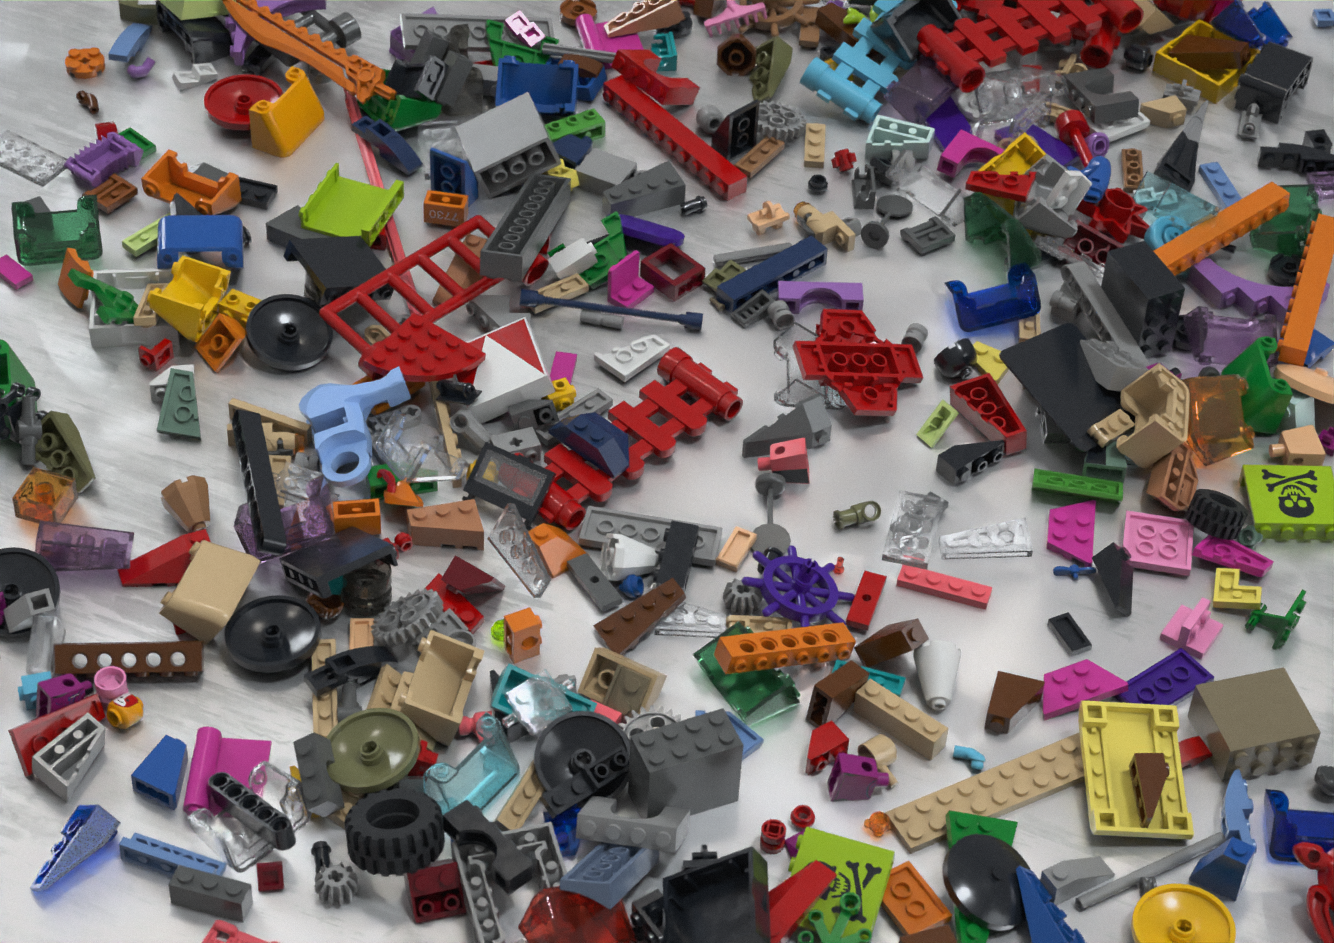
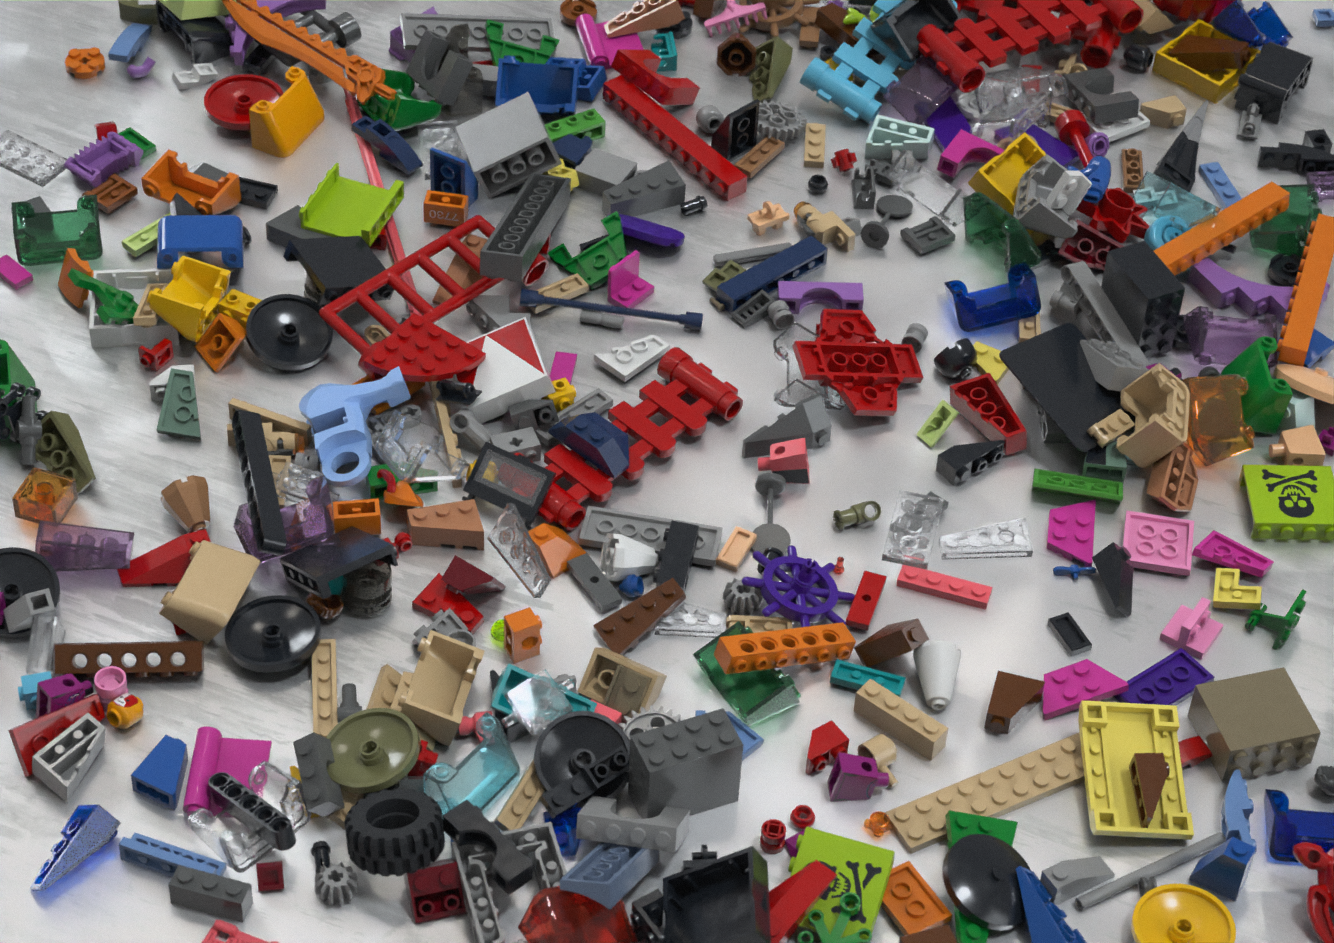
reddish brown arm [76,91,99,114] -> none
black slope [304,646,399,697] -> none
light nougat tile [349,618,374,650] -> none
light grey gear [371,588,444,647] -> none
black panel [384,55,449,101] -> none
slope [504,10,546,48] -> none
light grey axle [542,43,616,64] -> none
white brick [547,237,598,280] -> none
reddish brown slope [558,54,603,78] -> none
dark red window [640,243,706,302] -> none
reddish brown slope [806,660,870,728] -> none
black tile [870,156,898,175] -> none
medium azure arm [953,745,986,770] -> none
red wing [965,171,1036,203] -> none
clear wing [1034,235,1105,280] -> none
light grey hips [1163,79,1201,112] -> none
black tyre [1185,489,1249,540] -> none
sand green plate [1237,525,1263,550] -> none

